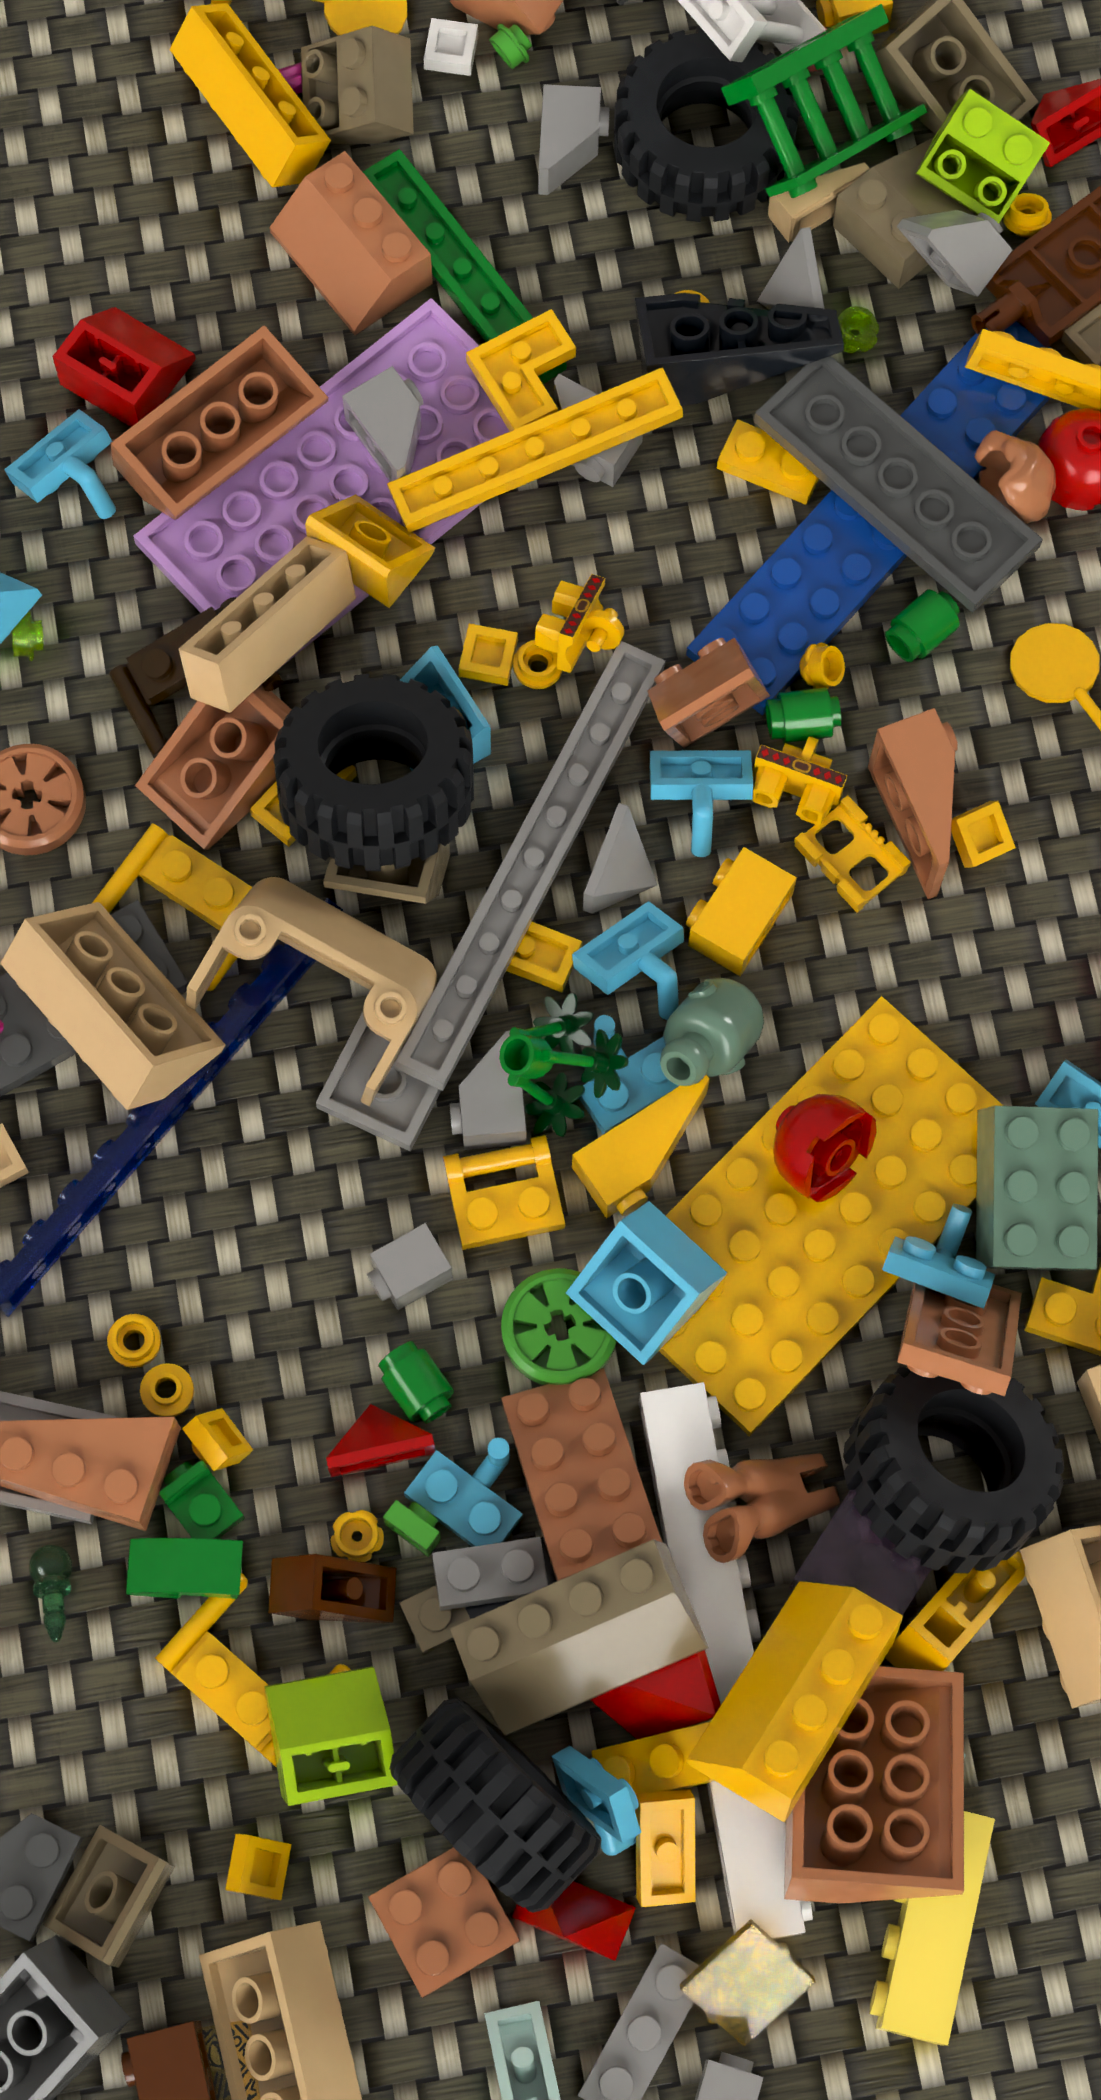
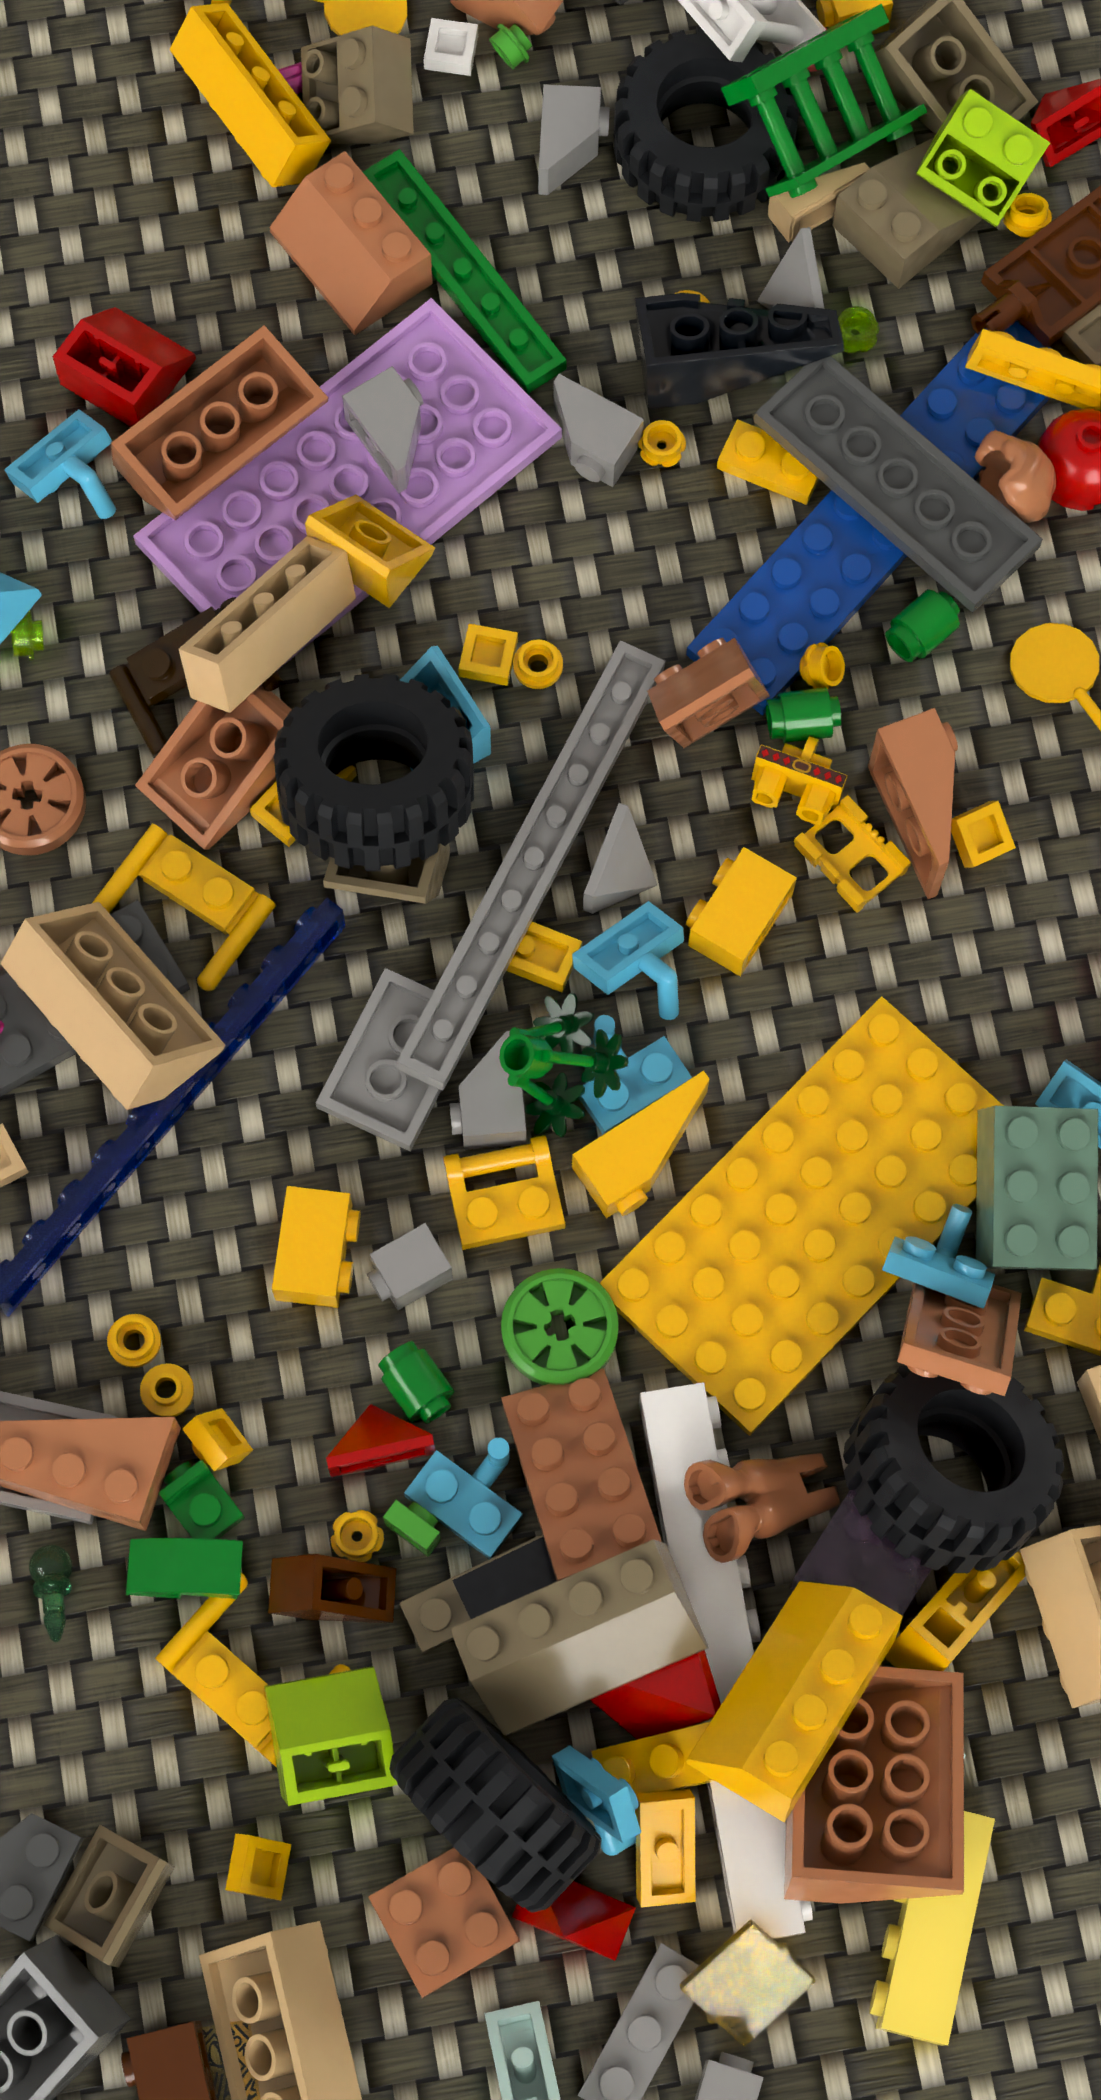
tan windscreen [186,877,437,1107] -> none
yellow plate [387,367,683,533] -> none
light grey plate [432,1537,548,1611] -> none
yellow plate [466,309,576,431] -> none
yellow hips [535,574,624,673] -> none
medium azure slope [566,1201,727,1365] -> none
medium azure plate [649,750,753,857] -> none
sand green piece [660,978,764,1086] -> none
red cylinder [773,1094,877,1202] -> none
light grey slope [896,210,1012,297] -> none
none -> yellow brick [272,1186,361,1308]
none -> yellow plate [638,420,686,467]

